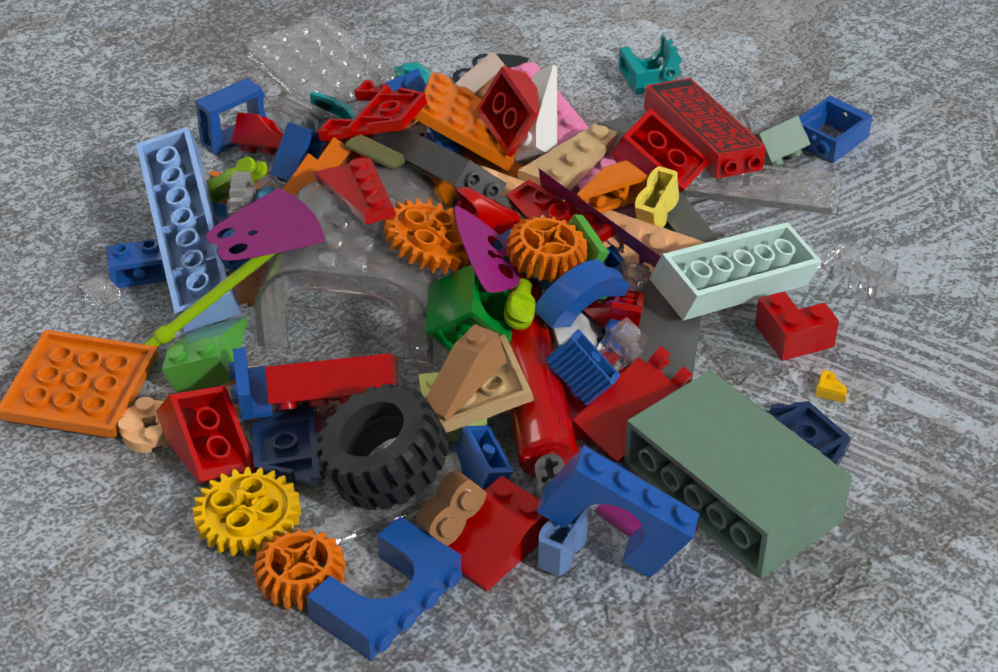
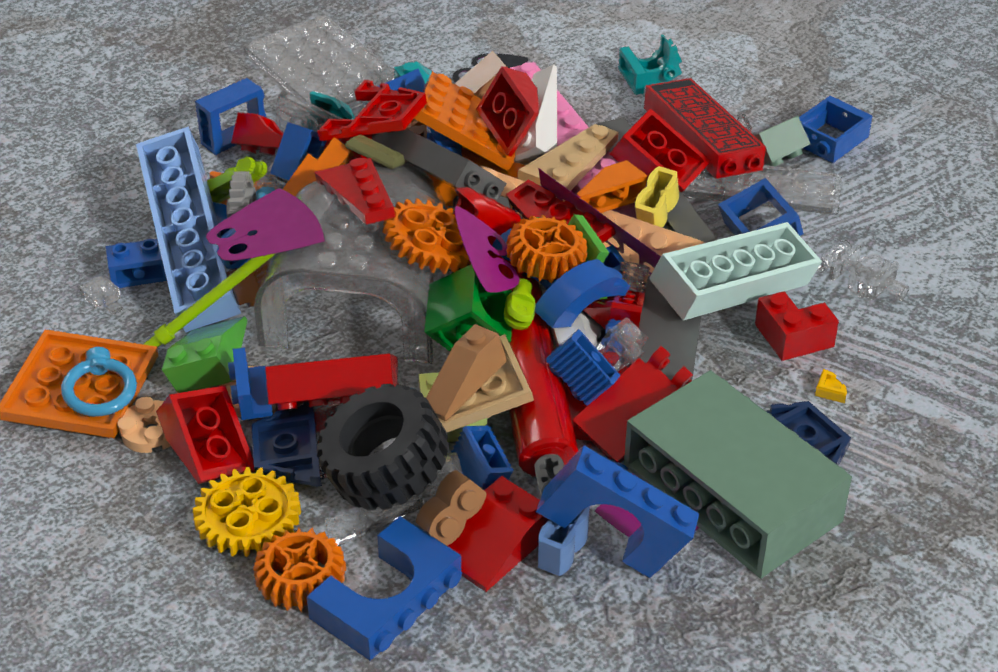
none -> dark azure piece [61,347,137,417]
none -> blue window [718,178,804,236]

